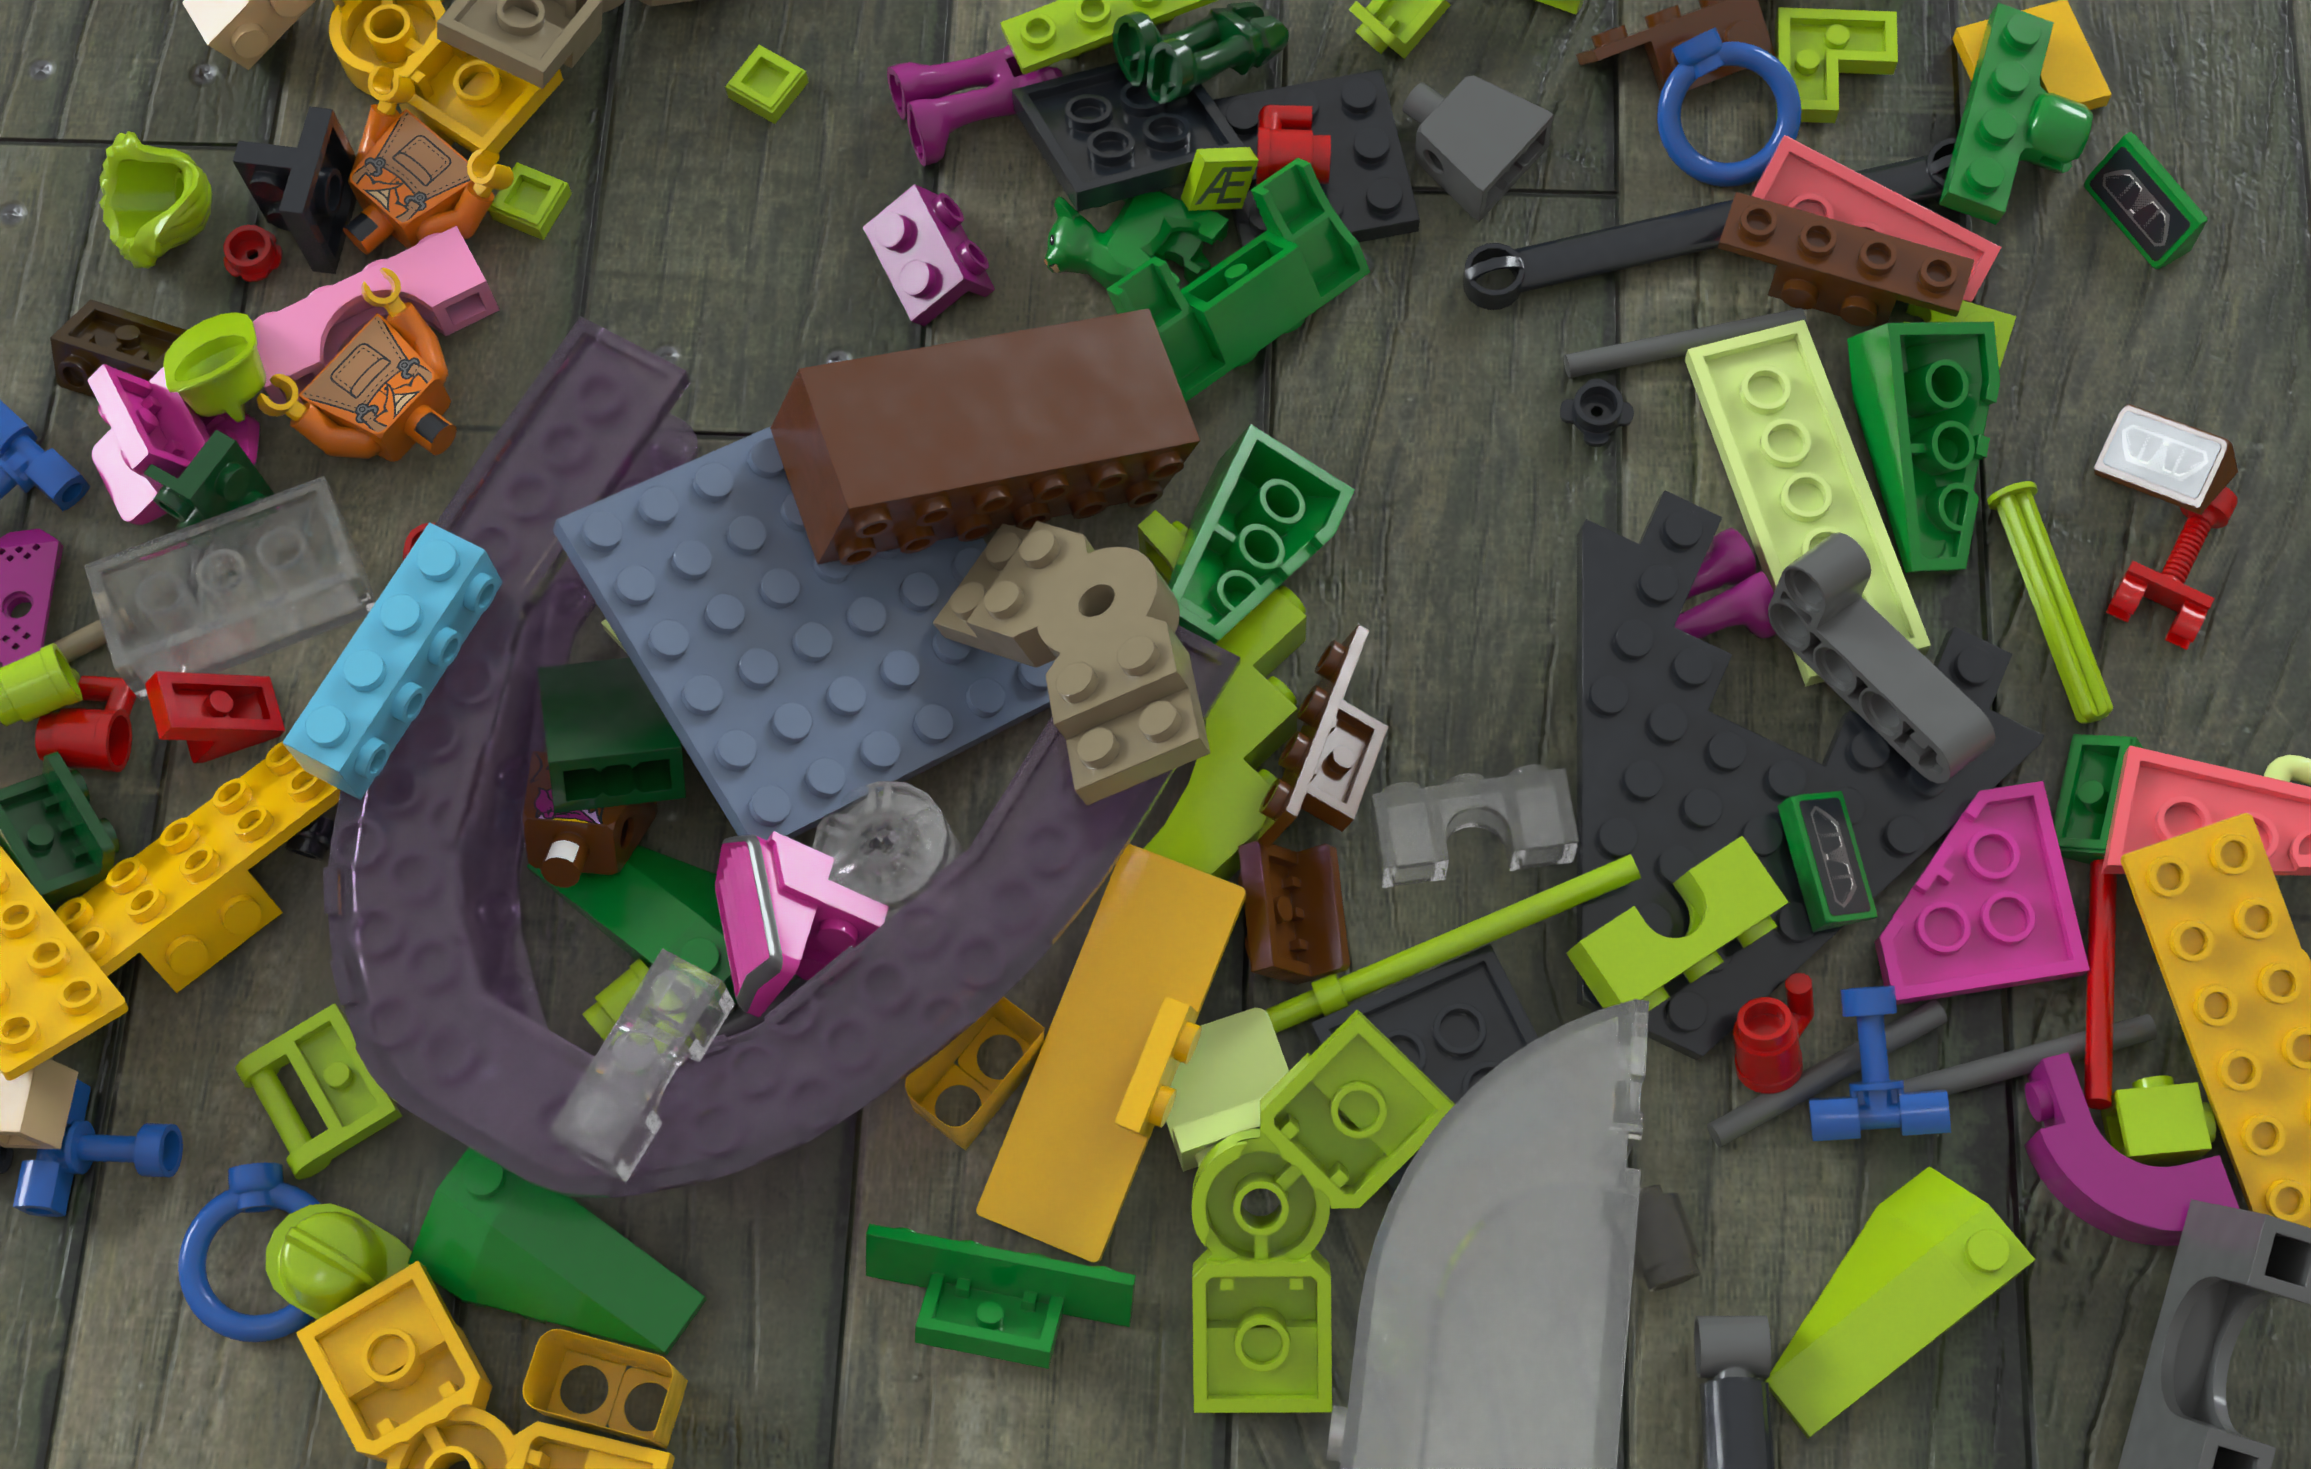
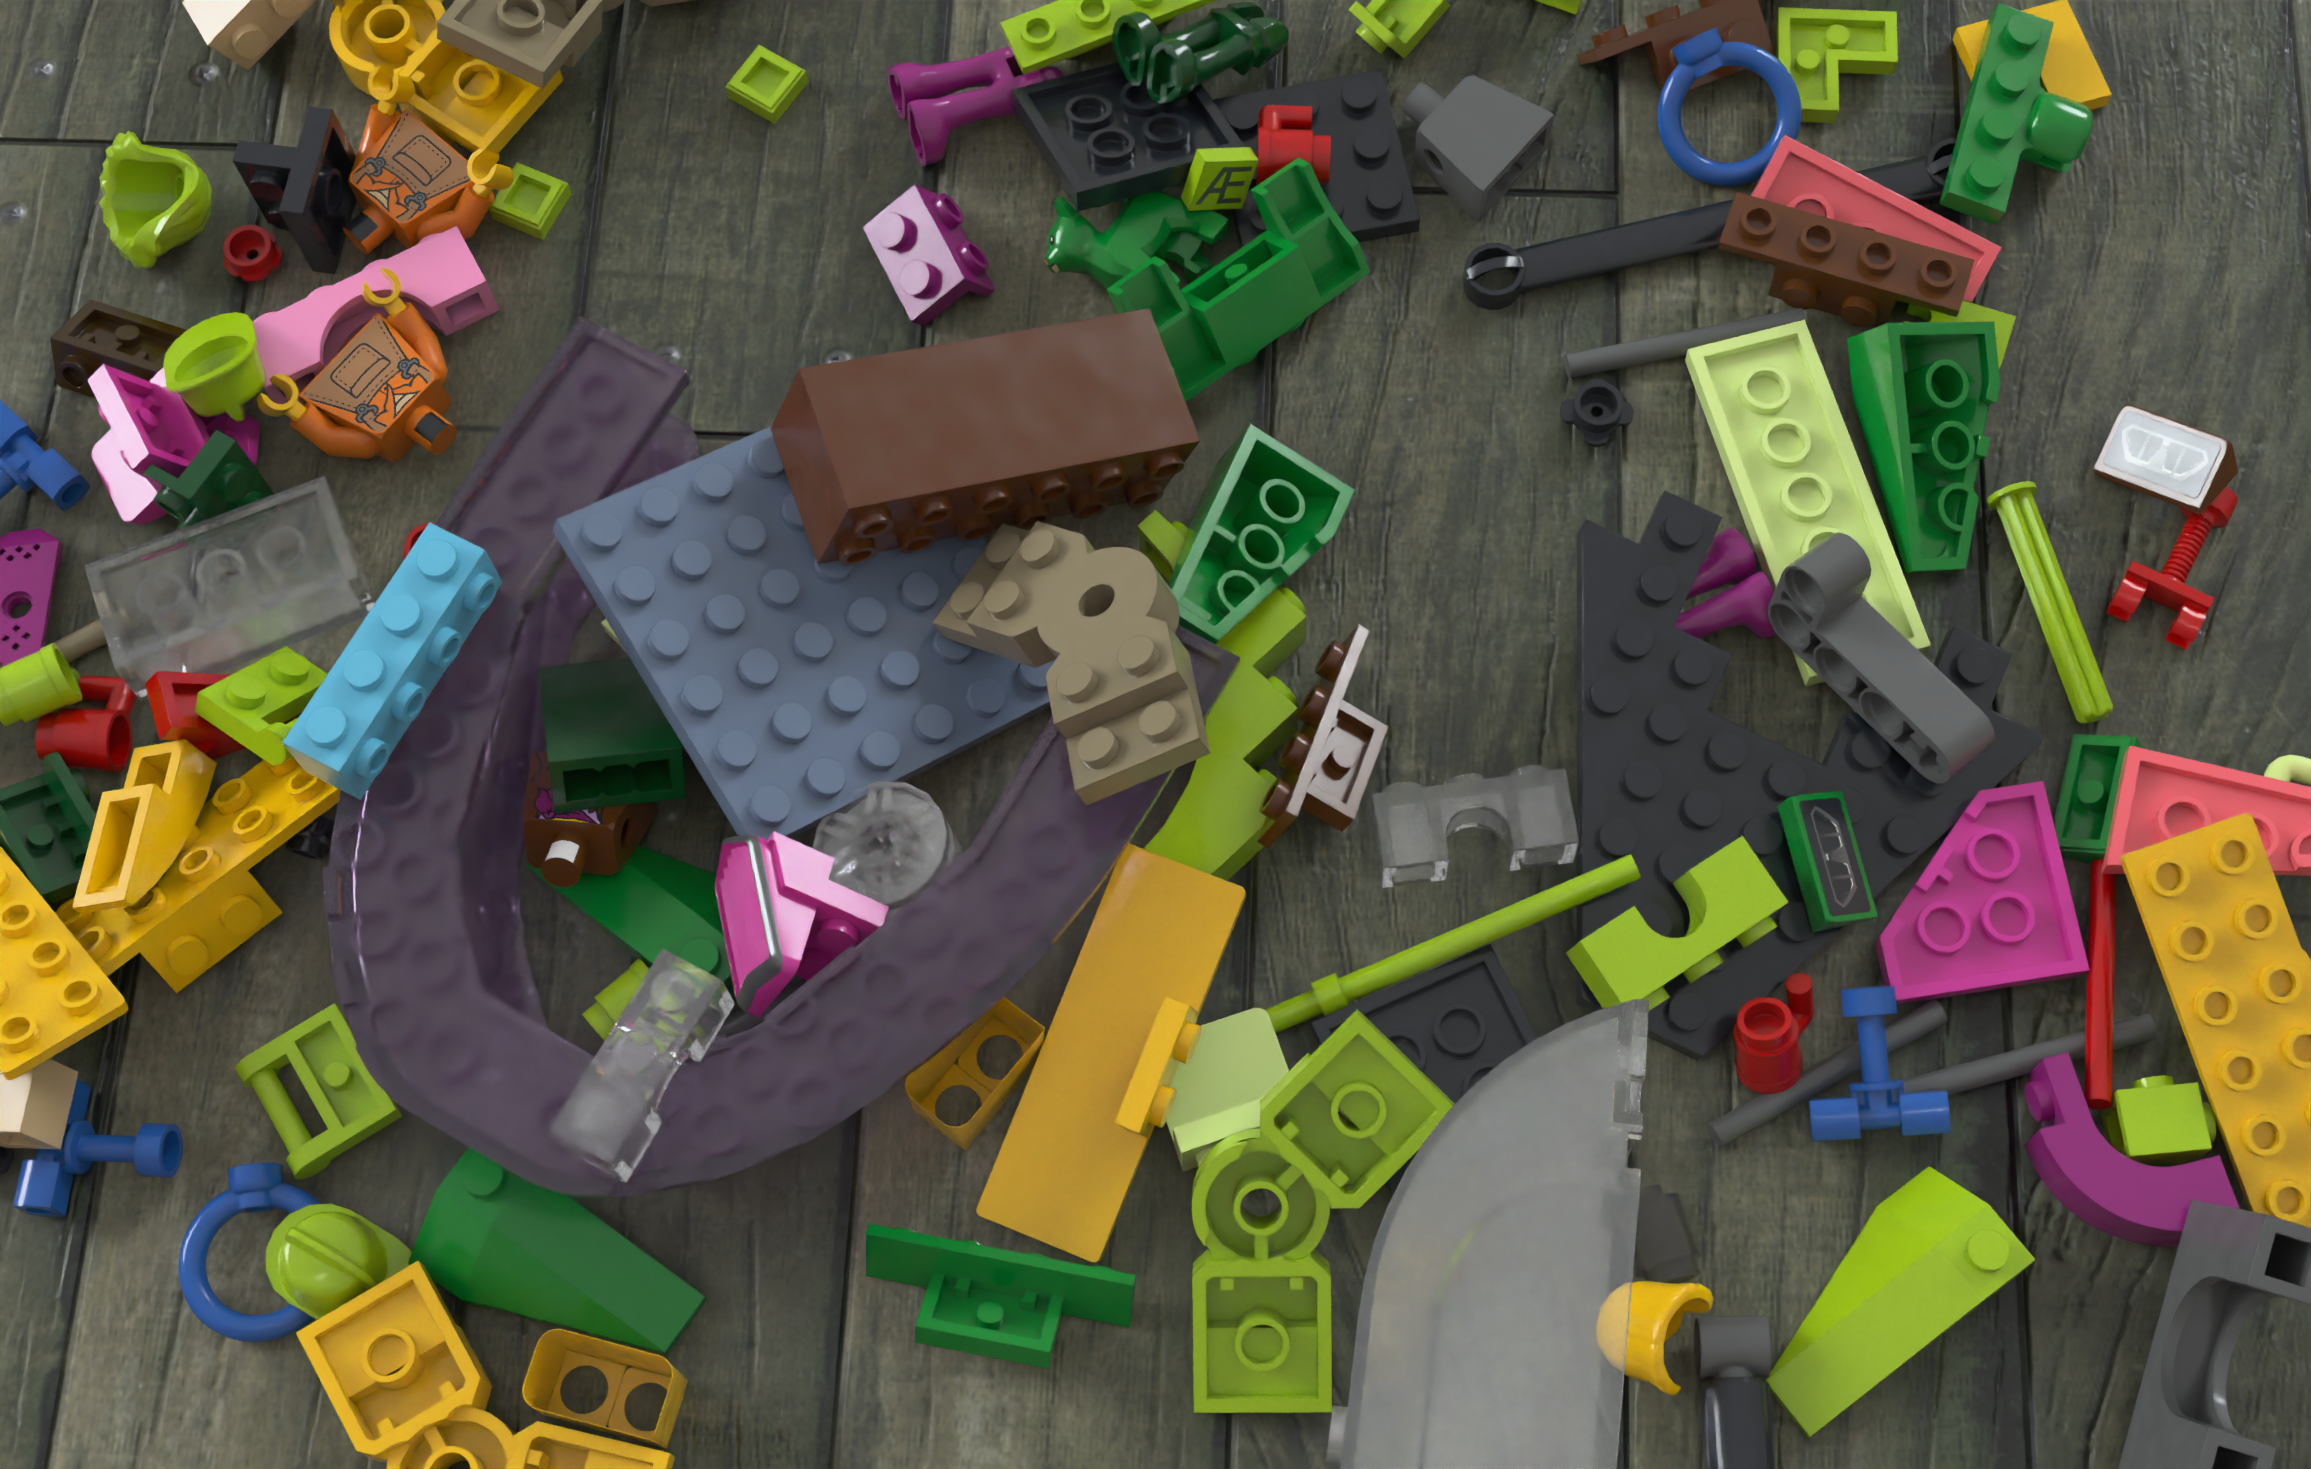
reddish brown bracket [1238,840,1350,985] -> none
slope [2084,132,2208,269] -> none
none -> yellow slope [72,739,217,914]
none -> lime plate [194,646,328,765]
none -> yellow hair [1596,1281,1713,1396]

